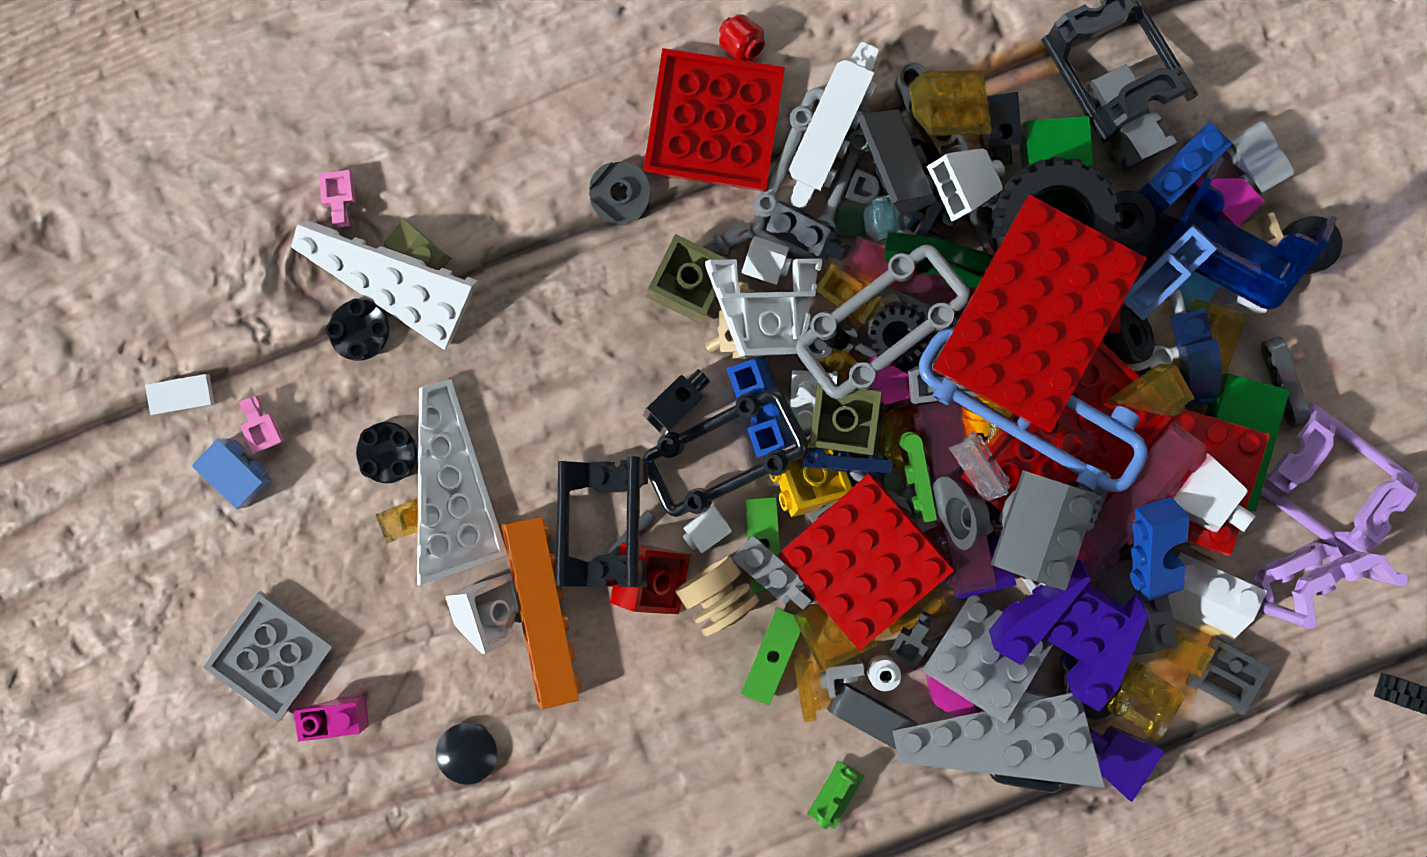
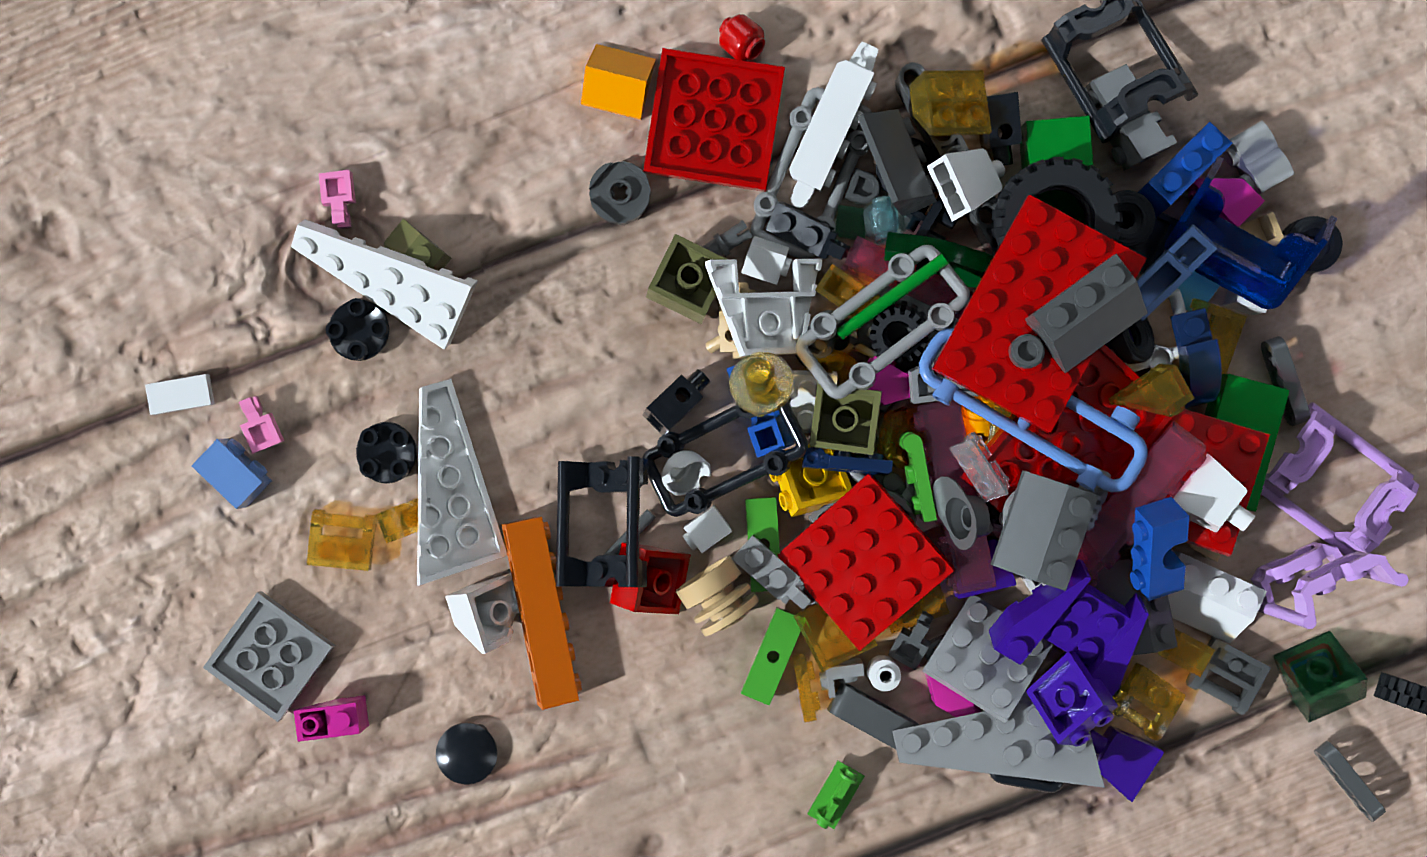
none -> clear yellow plate [307,509,377,571]
none -> light orange slope [581,44,656,120]
none -> white hair [661,450,711,495]
none -> clear yellow plate [729,352,794,417]
none -> green bar [837,253,949,340]
none -> dark grey tile [1009,334,1045,369]
none -> dark grey slope [1024,254,1148,373]
none -> dark purple plate [1026,651,1118,747]
none -> clear green slope [1273,631,1368,723]
none -> dark grey beam [1314,741,1386,822]

